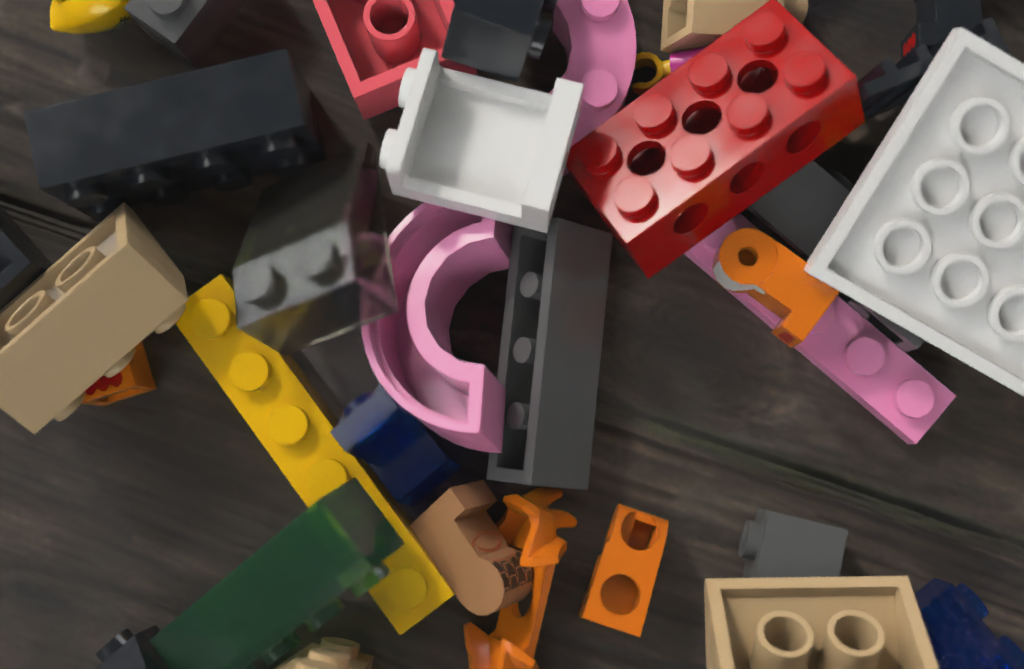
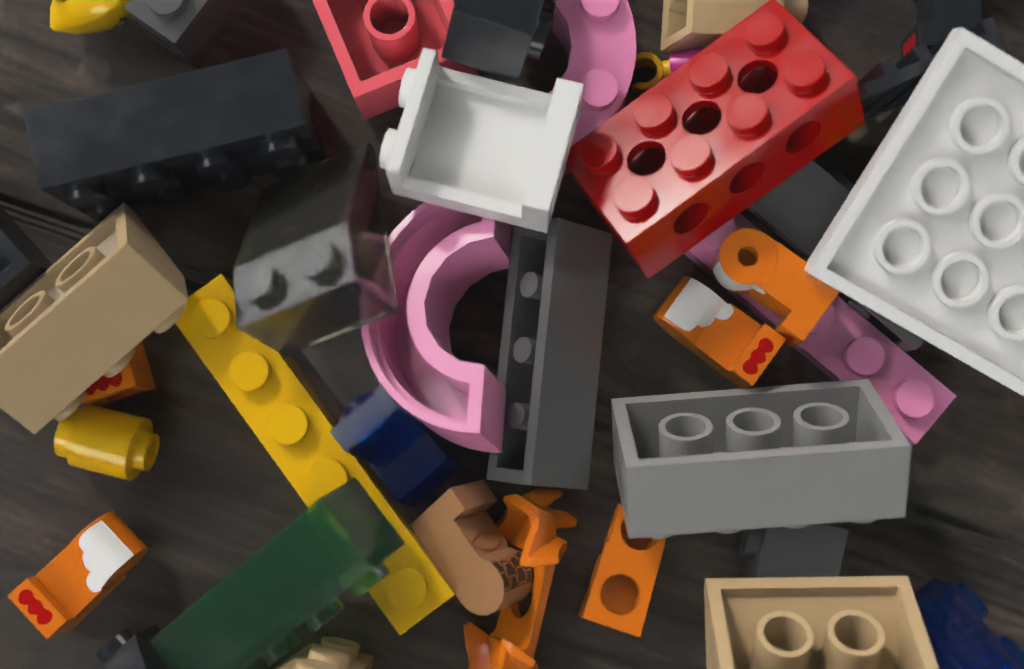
none -> orange leg [7,511,149,640]
none -> yellow brick [54,405,160,481]
none -> light grey brick [611,379,912,539]
none -> orange leg [653,276,787,389]

